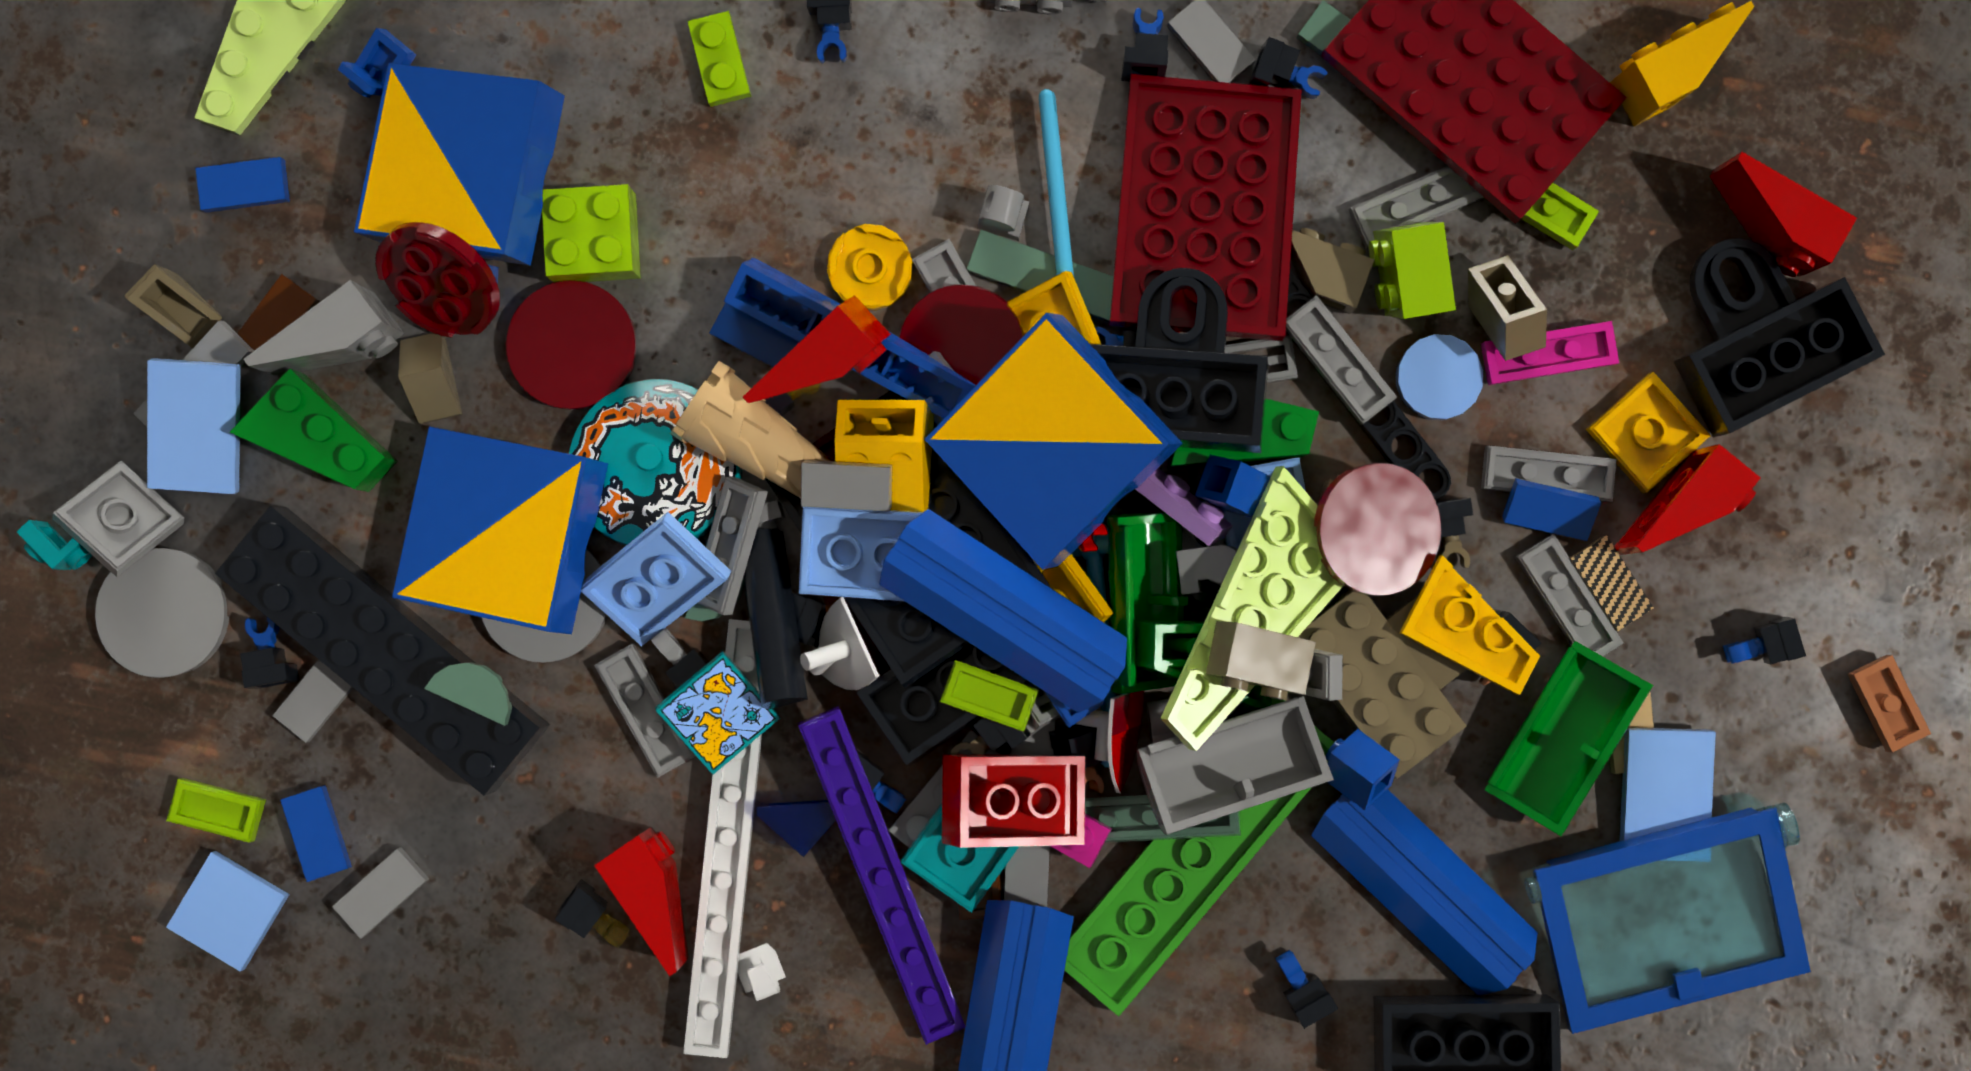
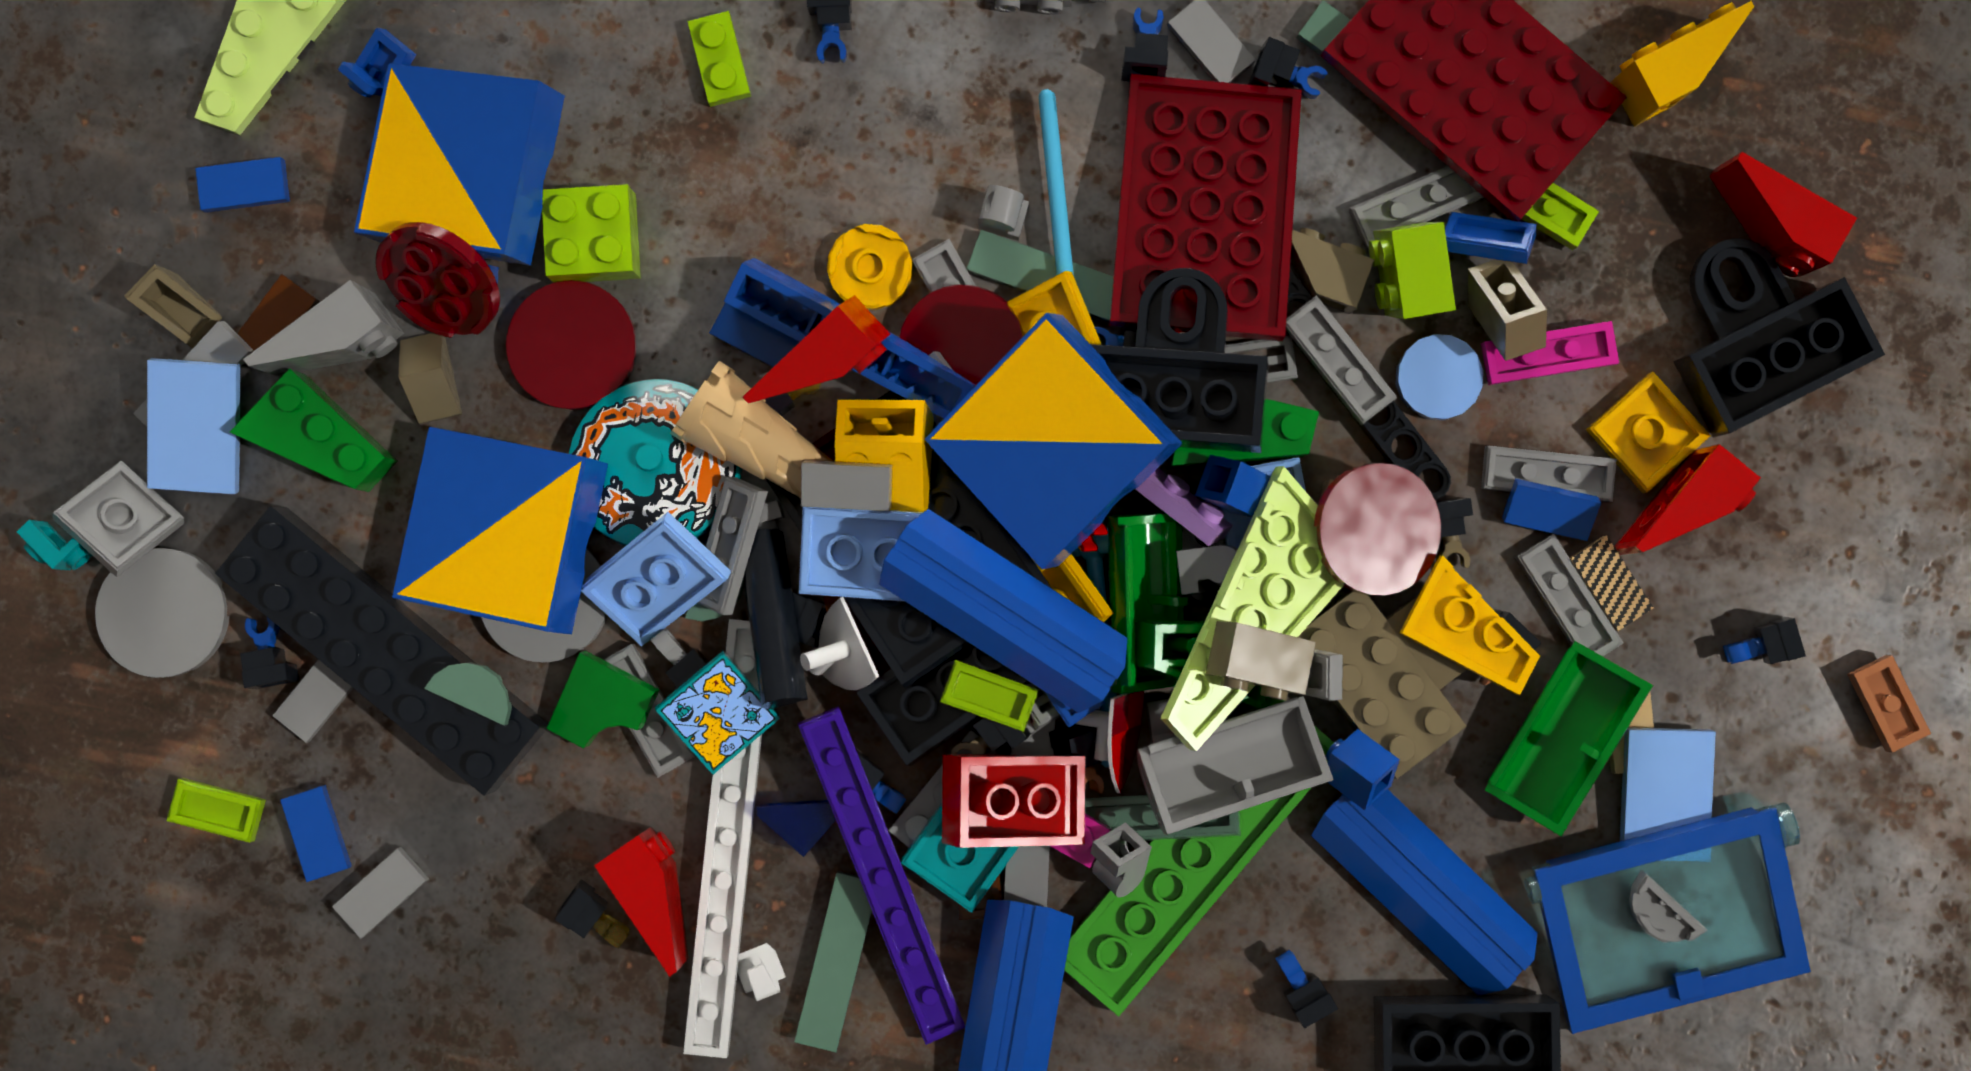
light blue tile [166,851,290,971] -> none
none -> green tile [547,650,660,749]
none -> sand green tile [794,871,872,1053]
none -> light grey leg [1091,822,1152,897]
none -> blue tile [1445,212,1537,264]
none -> light grey tile [1629,870,1707,943]

